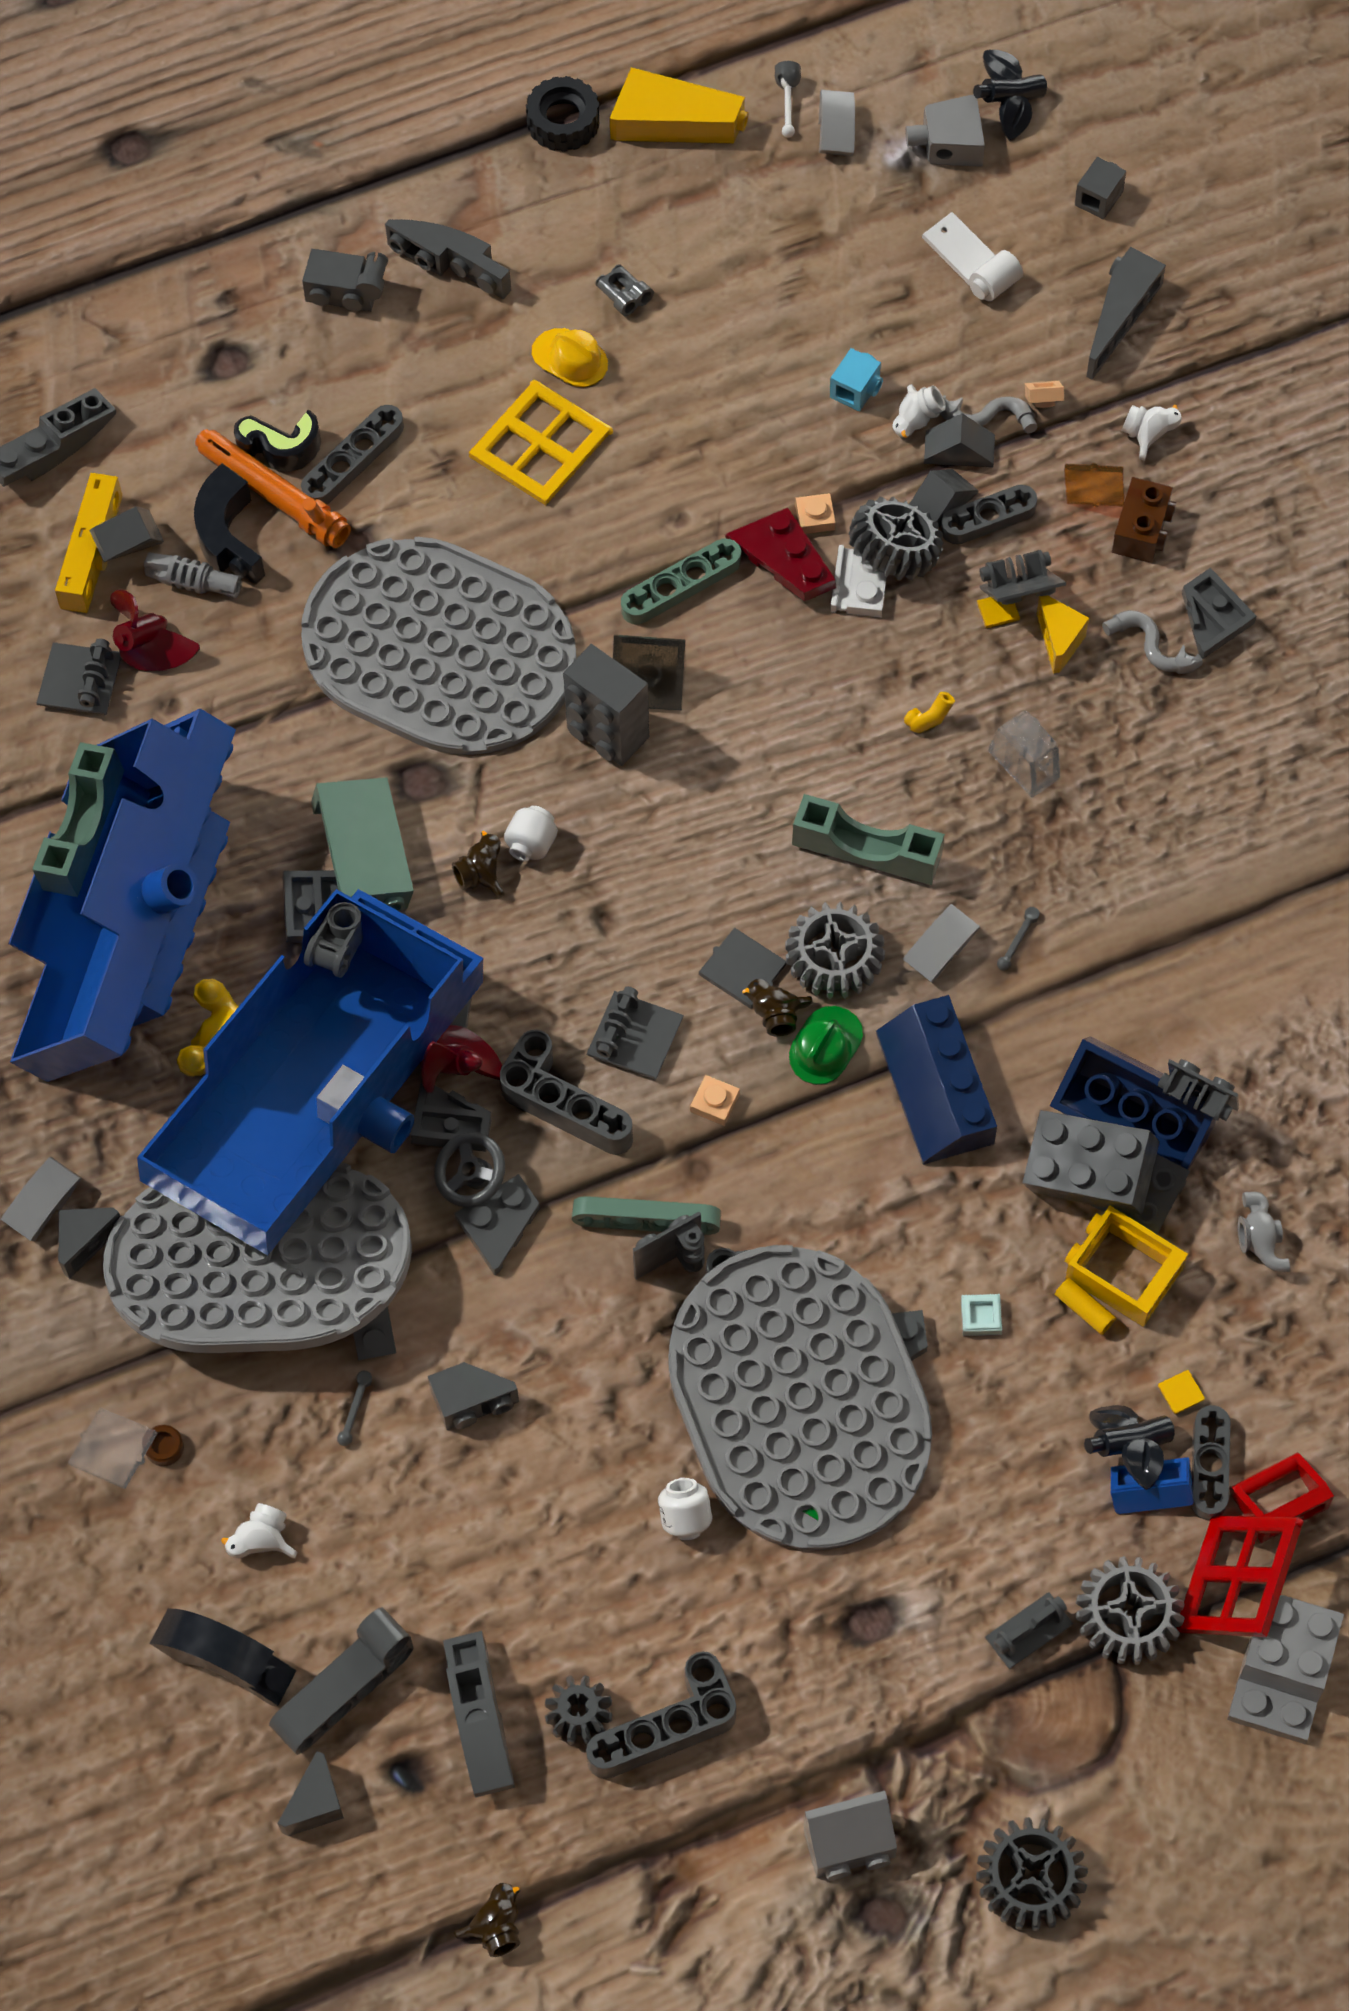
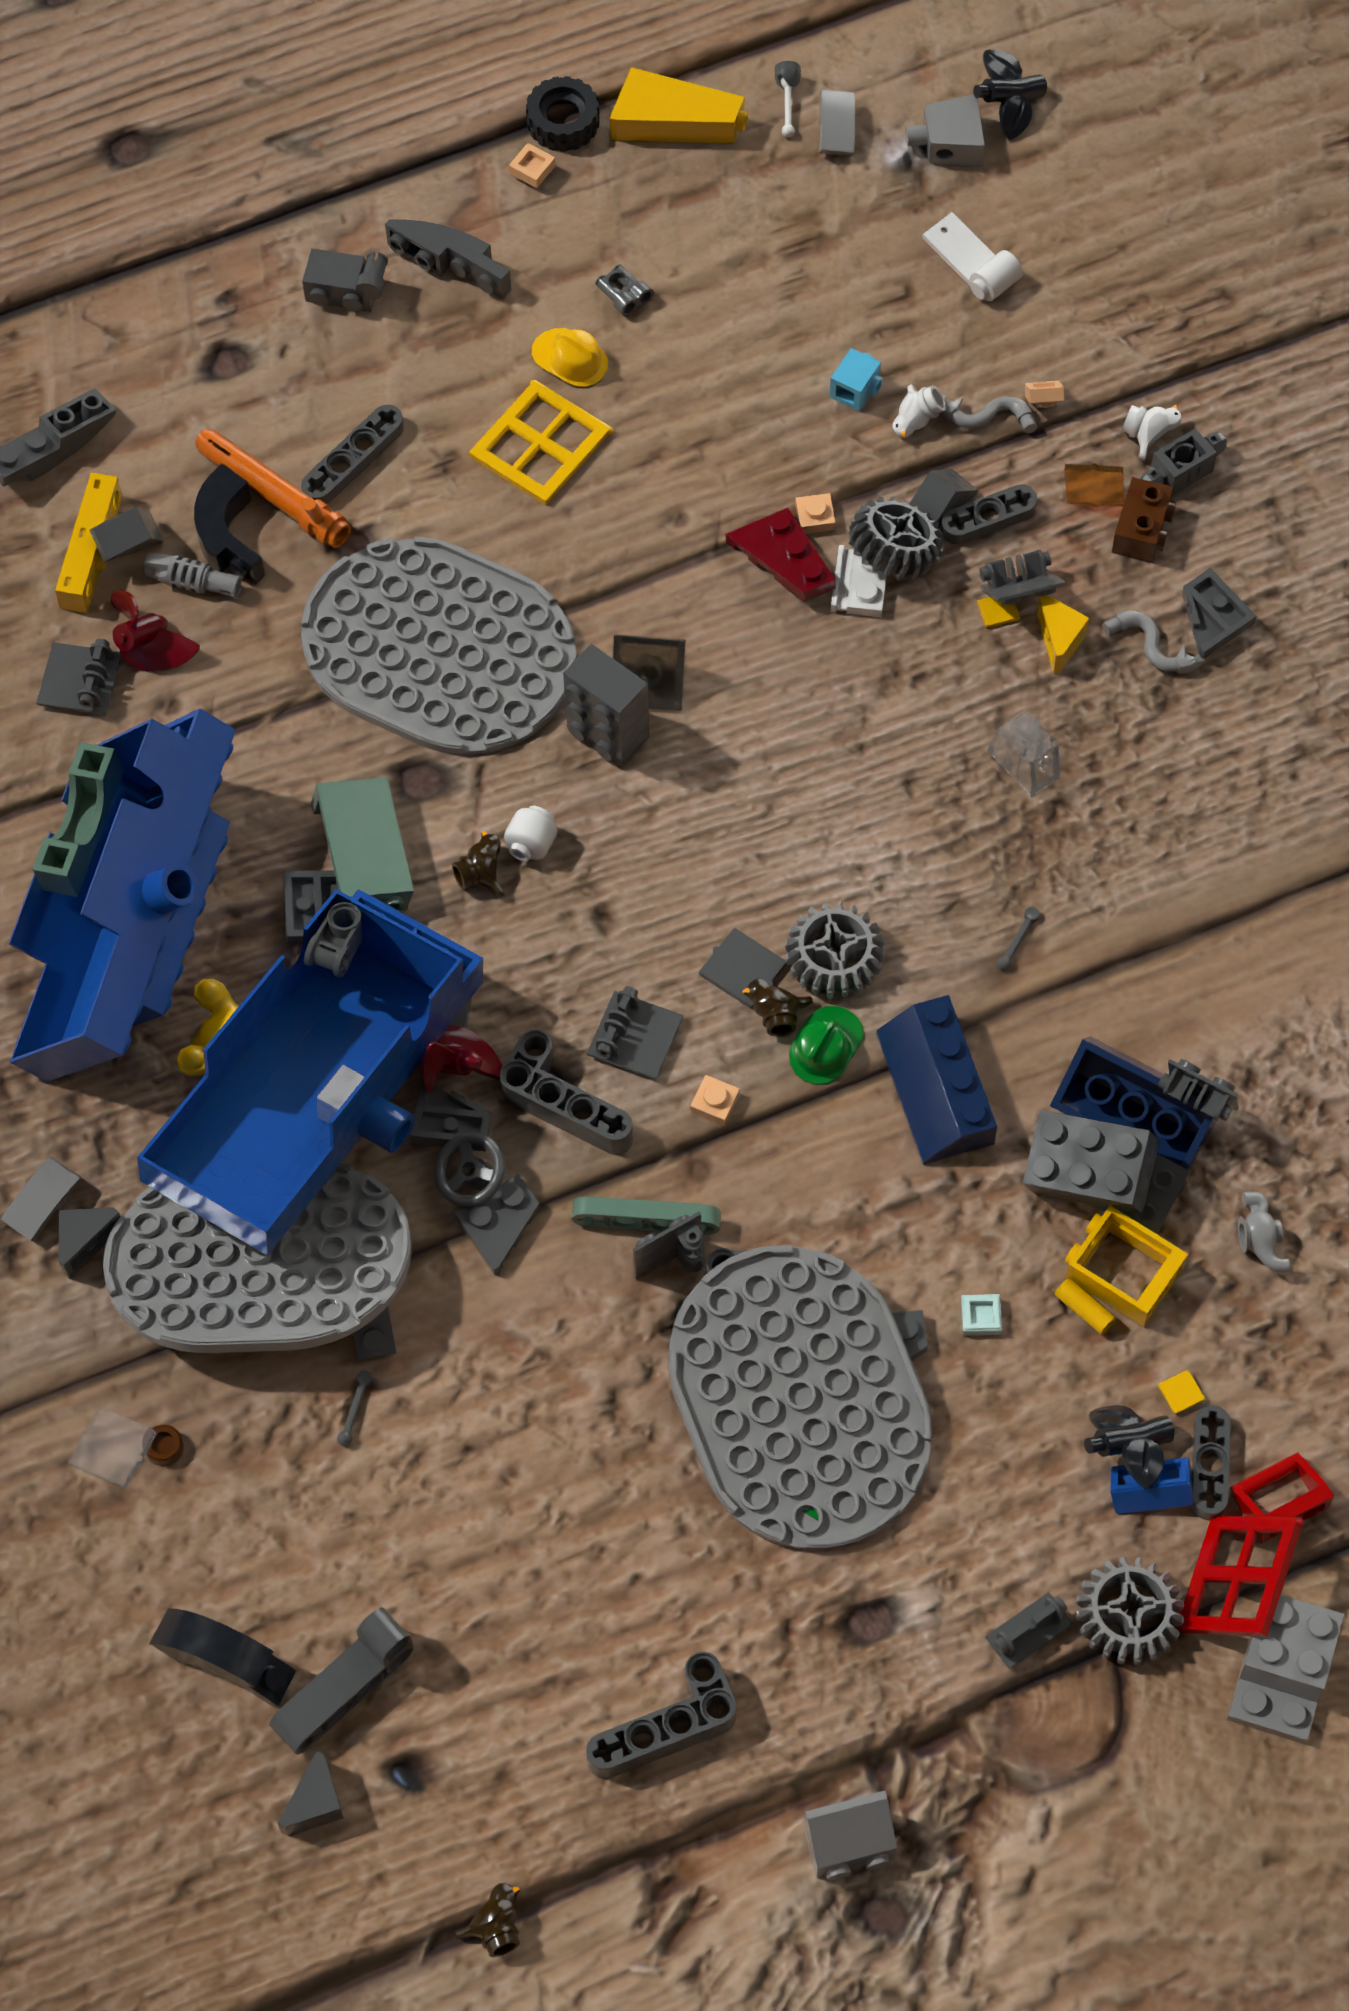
white animal [221,1503,298,1558] -> none
black animal [234,410,321,472] -> none
dark grey slope [428,1362,519,1430] -> none
dark grey slope [443,1631,515,1798] -> none
dark grey gear [545,1675,612,1745] -> none
sand green beam [621,539,741,624] -> none
white head [658,1478,712,1540] -> none
sand green arch [792,794,945,885] -> none
light grey slope [903,904,980,983] -> none
yellow arm [904,692,955,733] -> none
dark grey slope [924,413,995,468] -> none
dark grey gear [976,1817,1088,1931] -> none
dark grey brick [1075,157,1126,220] -> none
dark grey slope [1086,247,1166,380] -> none
none -> light nougat plate [509,143,556,188]
none -> dark grey piece [1140,428,1227,496]

